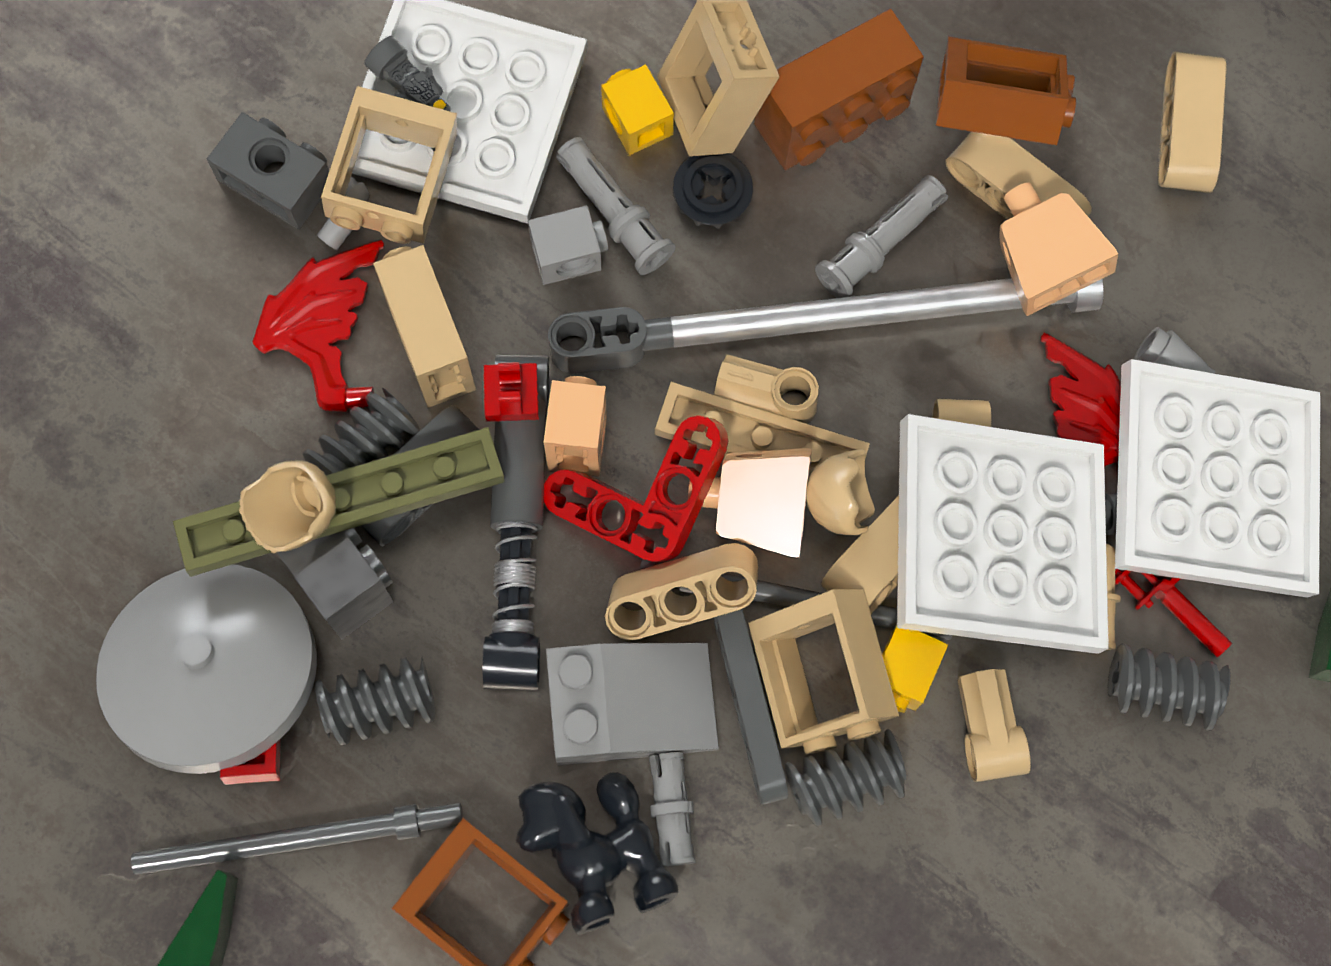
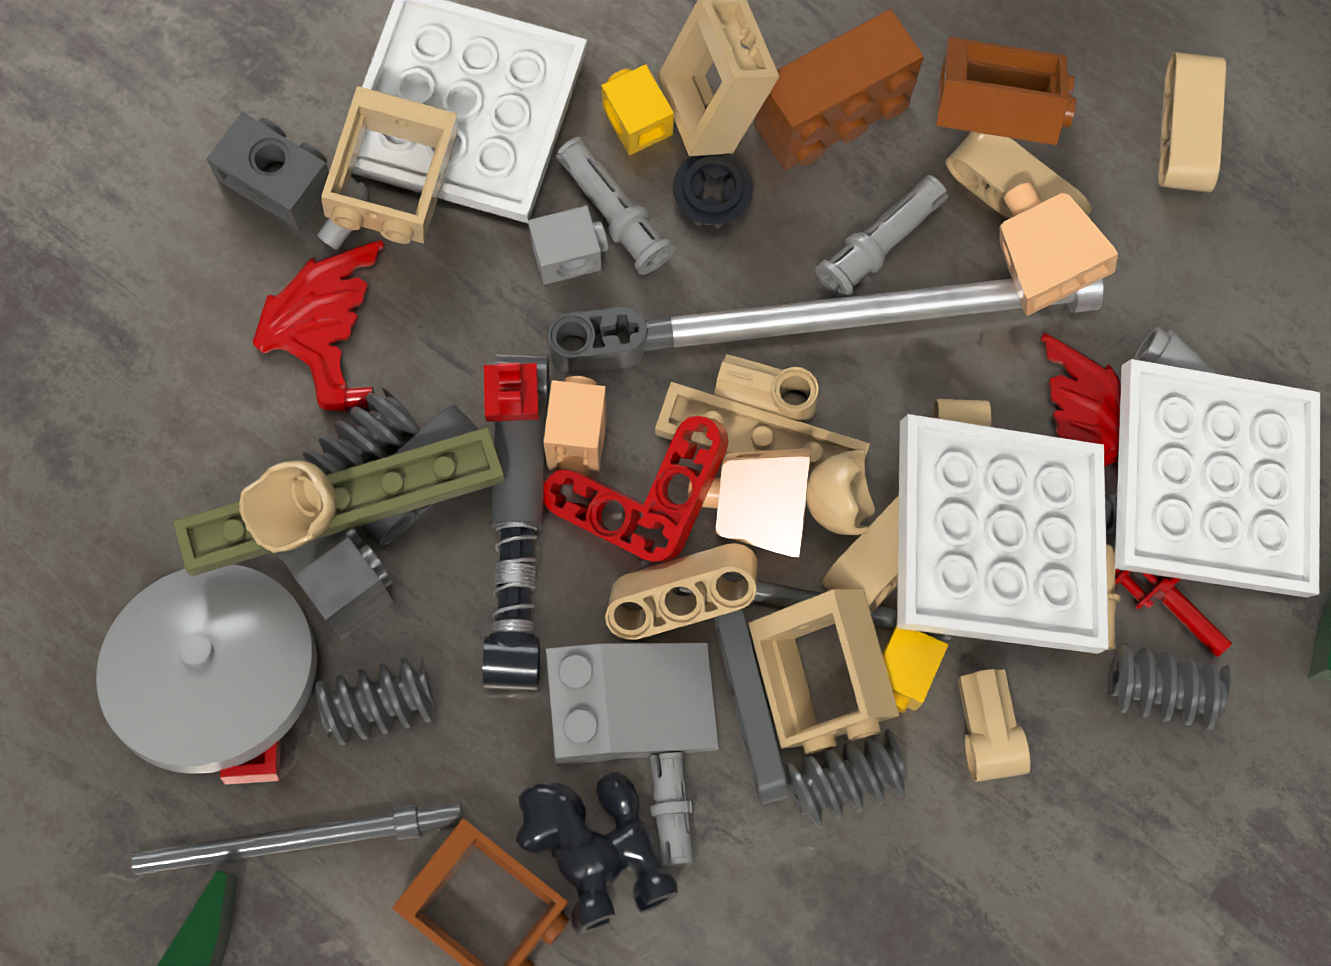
dark grey piece [364,36,451,111] -> none
tan window [373,245,476,408] -> none

